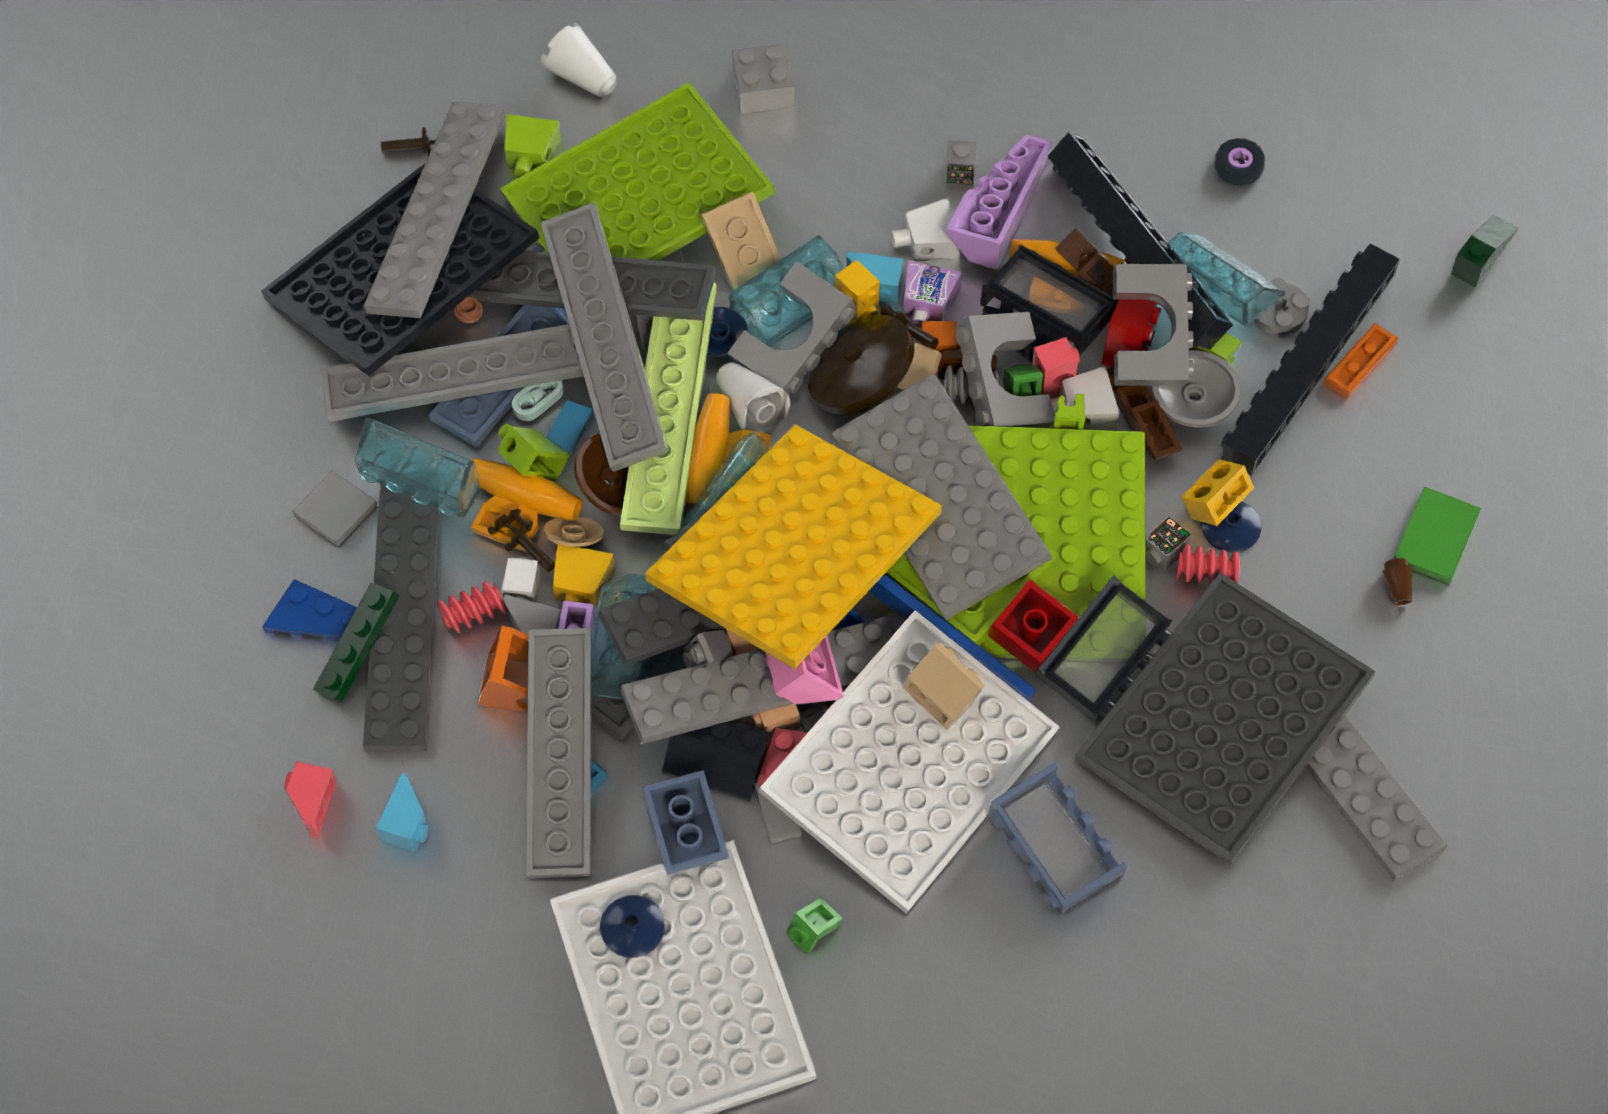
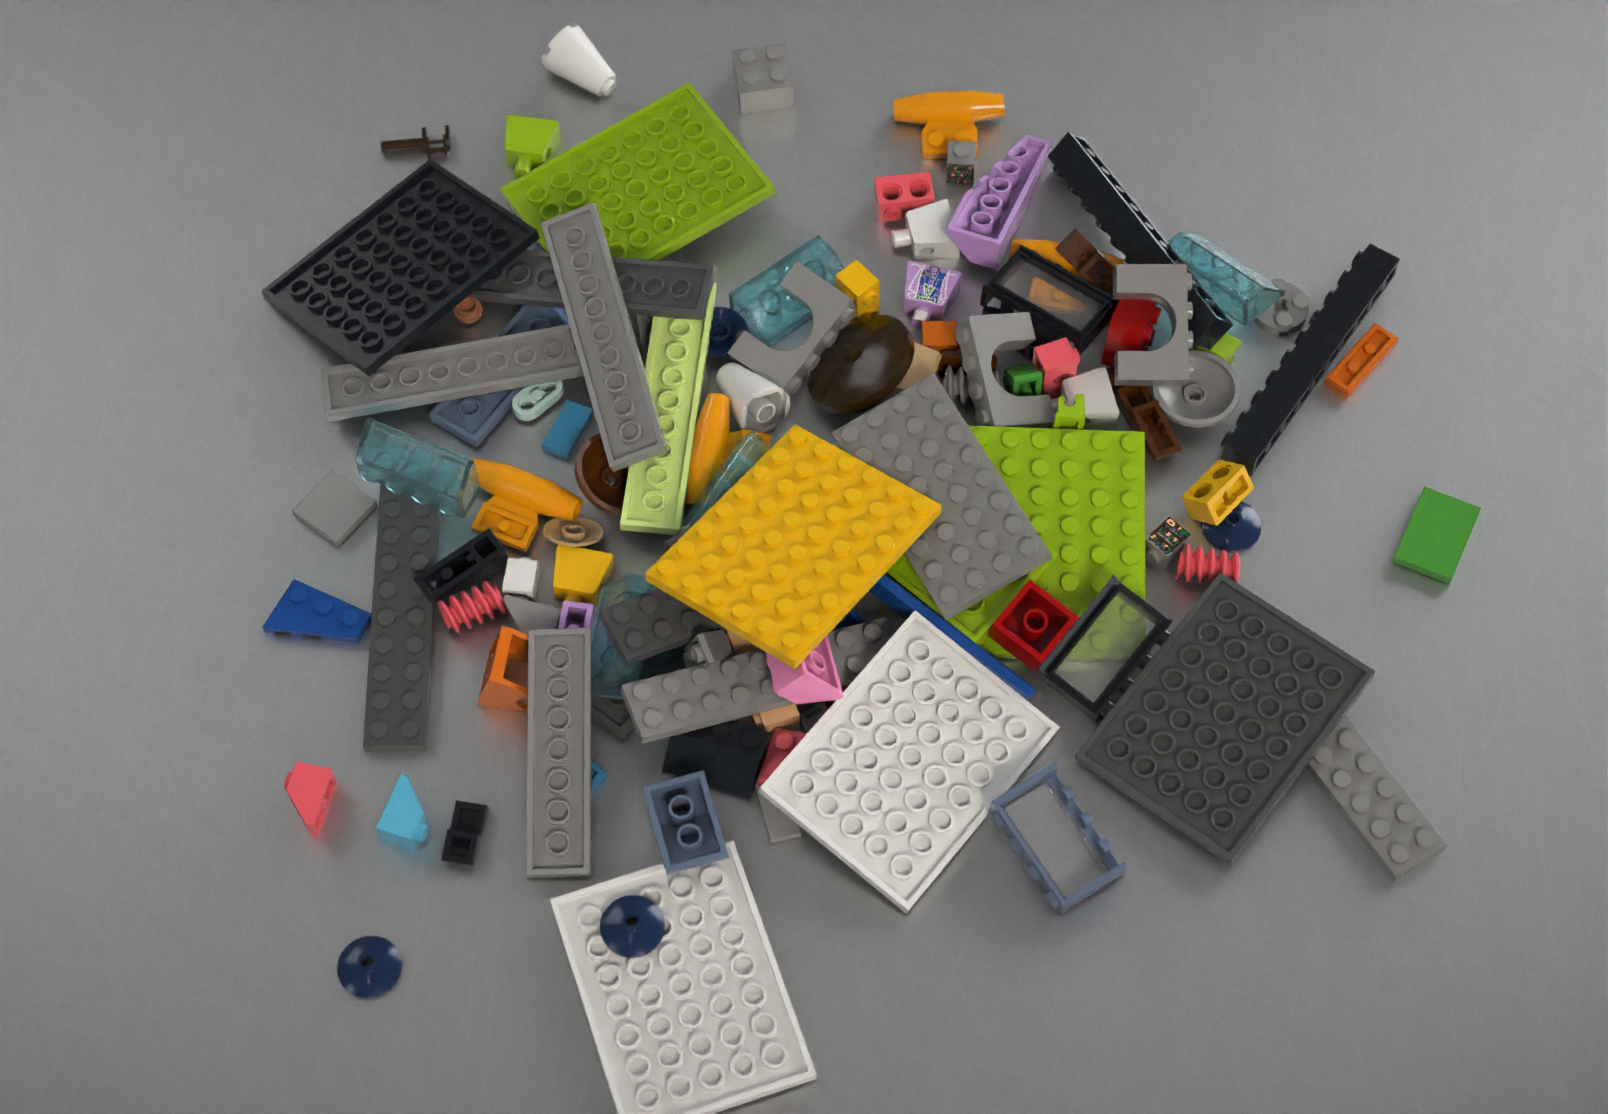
dark green plate [313,583,399,703] -> none
light grey plate [364,102,506,318] -> none
dark brown piece [488,508,555,572] -> none
lime torso [498,423,571,480] -> none
tan plate [700,192,786,293] -> none
bright green bracket [786,897,843,954] -> none
medium azure slope [846,251,903,303] -> none
dark brown piece [880,304,939,349] -> none
tan slope [902,642,985,730] -> none
black bush [1215,138,1265,185] -> none
reddish brown cone [1382,558,1412,605] -> none
dark green slope [1451,214,1518,288] -> none
none -> dark blue dish [337,936,402,998]
none -> black slope [413,528,508,603]
none -> black slope [441,800,489,866]
none -> coral brick [874,171,935,221]
none -> light orange plate [893,90,1004,160]

